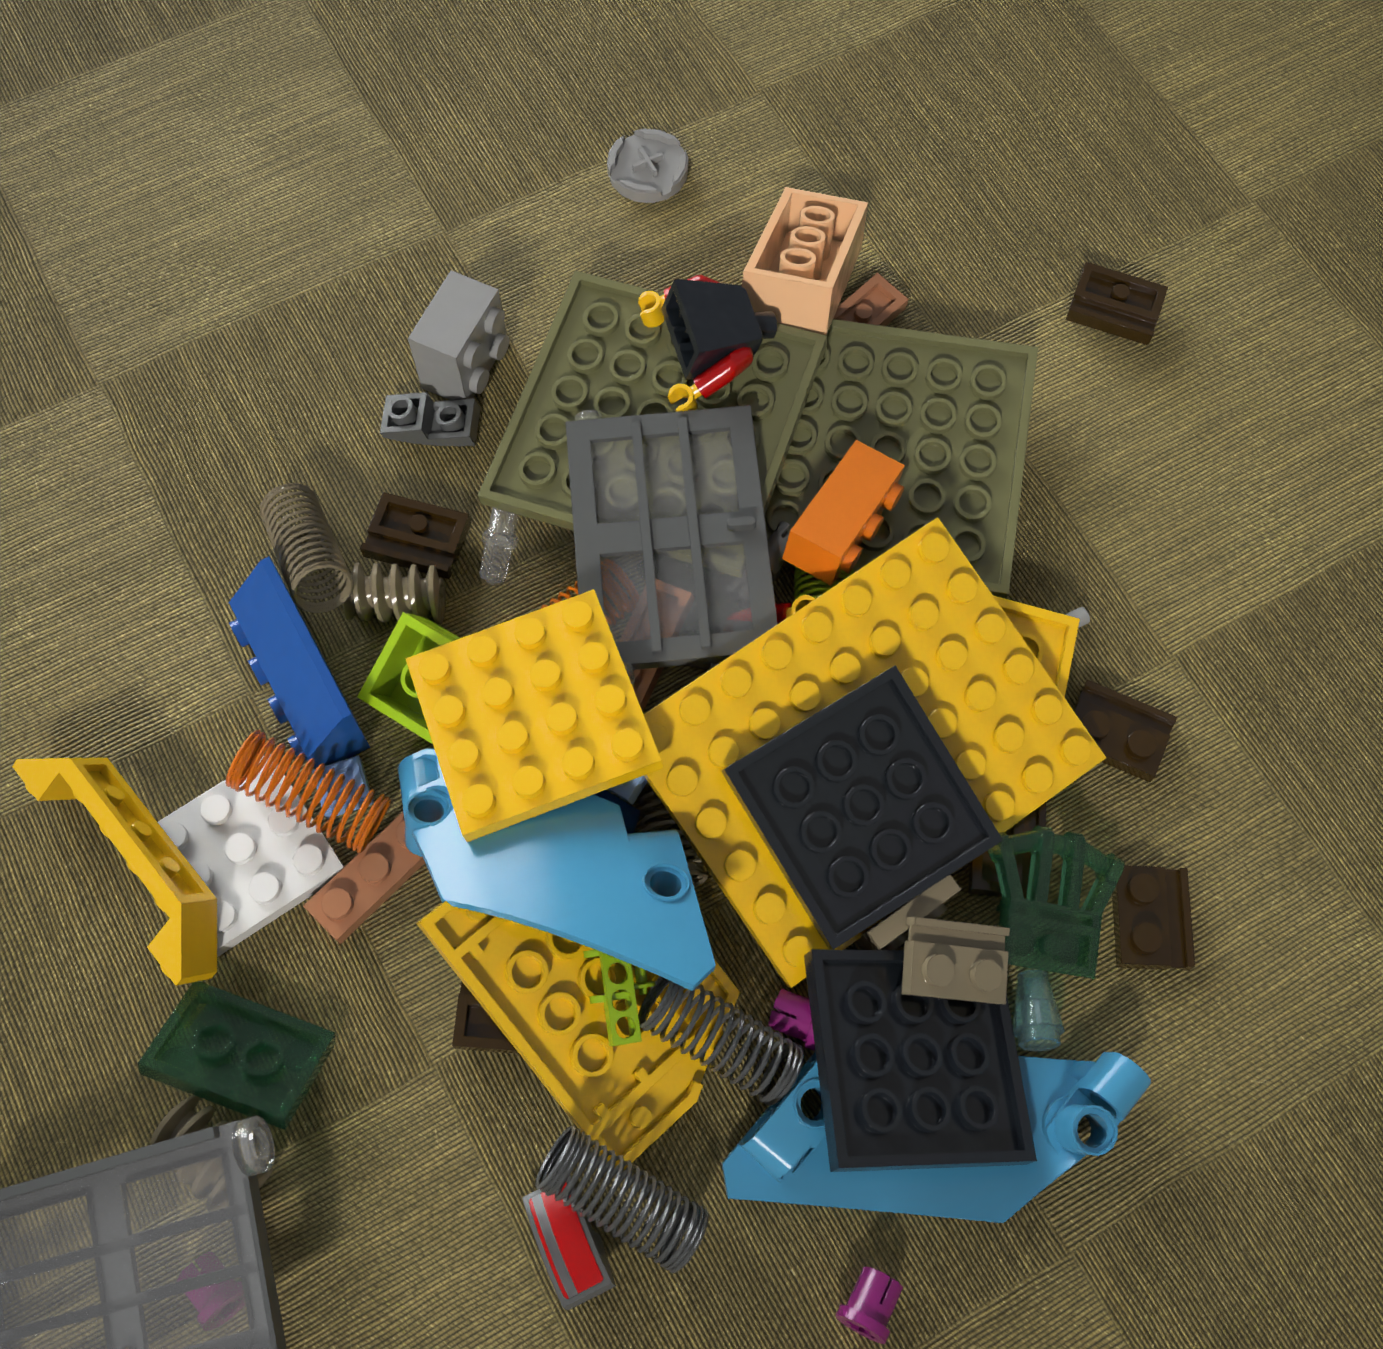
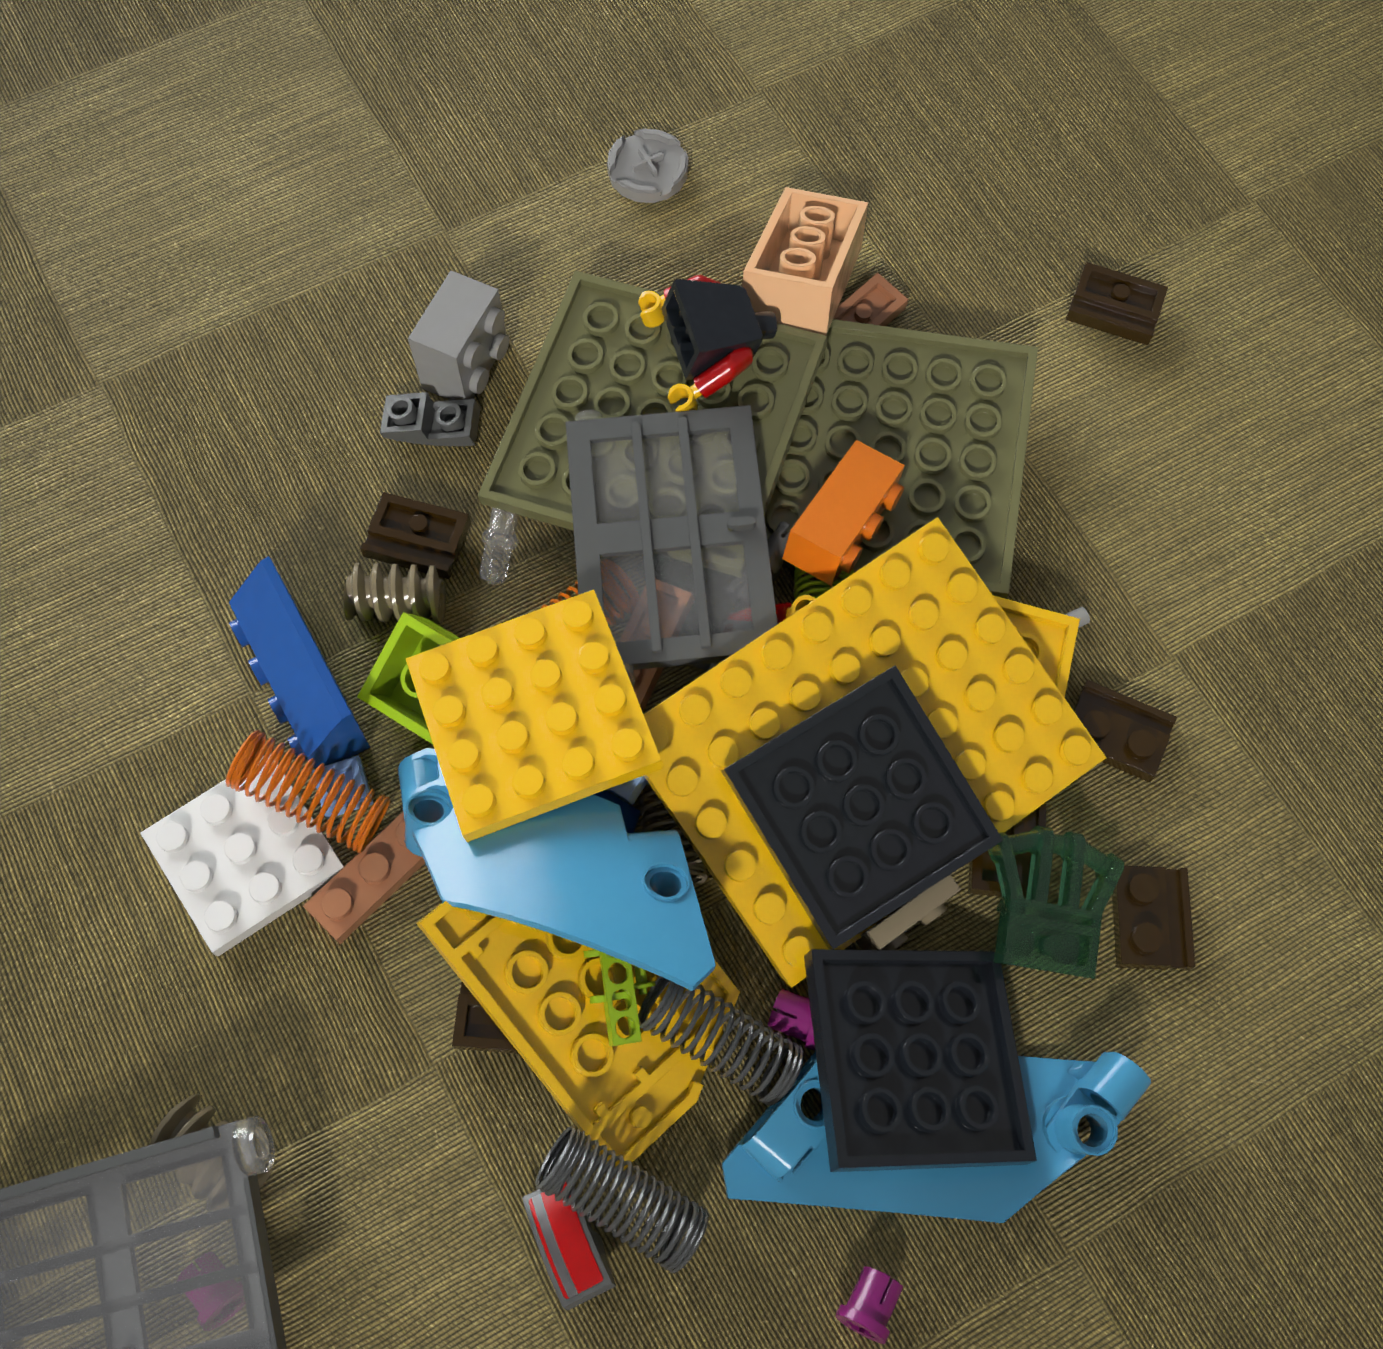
yellow slope [12,758,217,986] -> none
clear green plate [138,981,336,1130] -> none
dark tan piece [260,483,353,613] -> none
dark tan plate [901,917,1010,1005] -> none
clear light blue cone [1013,970,1065,1051] -> none

